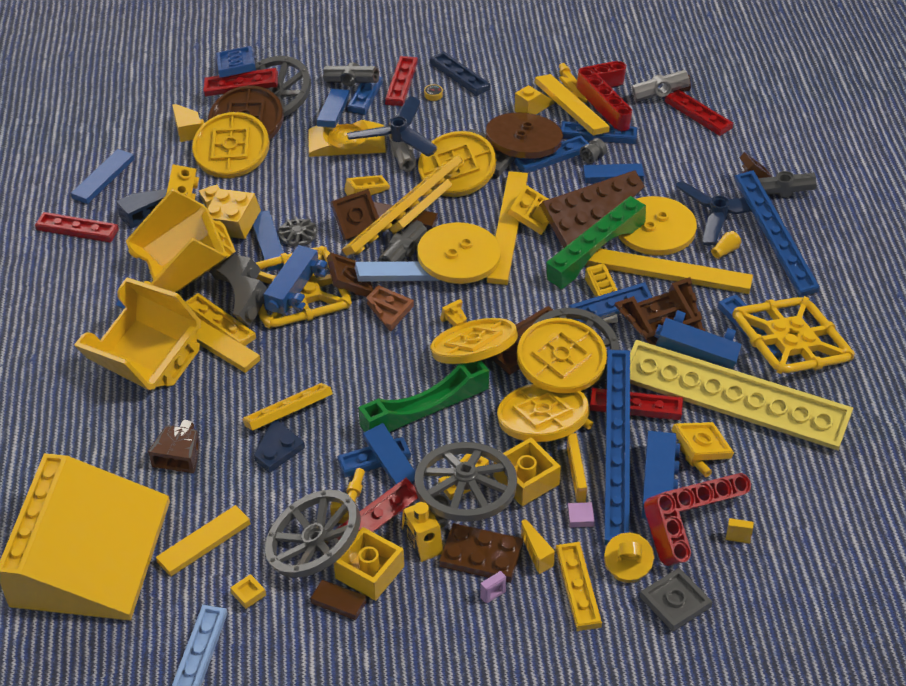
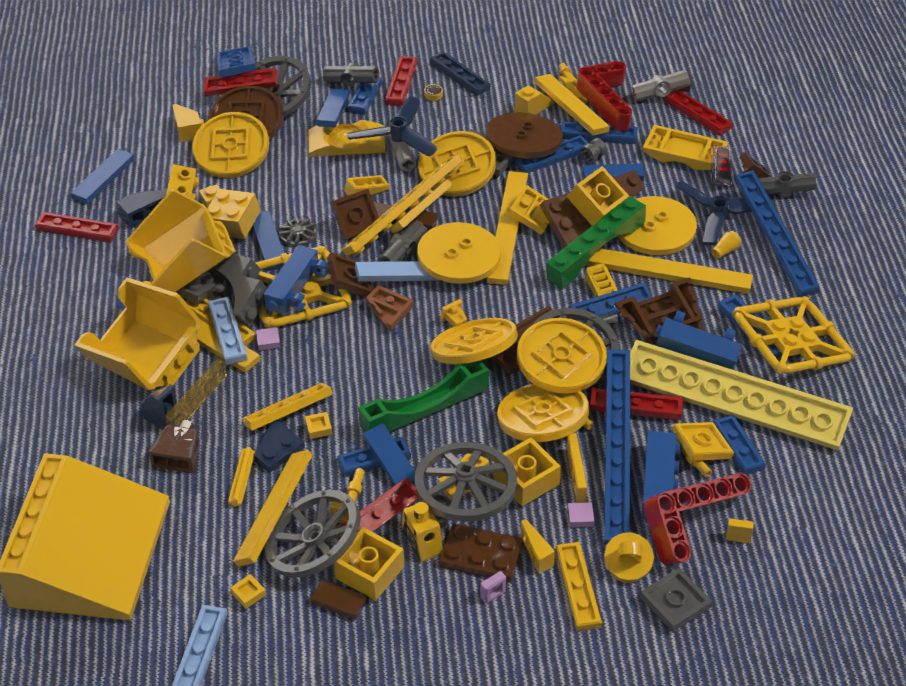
yellow tile [156,505,251,577] -> none
none -> dark blue slope [141,384,180,430]
none -> clear yellow tile [165,358,227,427]
none -> dark grey plate [180,274,225,303]
none -> light blue tile [208,297,247,365]
none -> yellow axle [228,447,255,507]
none -> yellow tile [233,449,312,567]
none -> lavender tile [256,327,280,351]
none -> yellow plate [305,412,332,439]
none -> yellow brick [566,166,629,226]
none -> yellow slope [642,125,728,170]
none -> slope [711,146,732,187]
none -> blue tile [713,415,766,475]

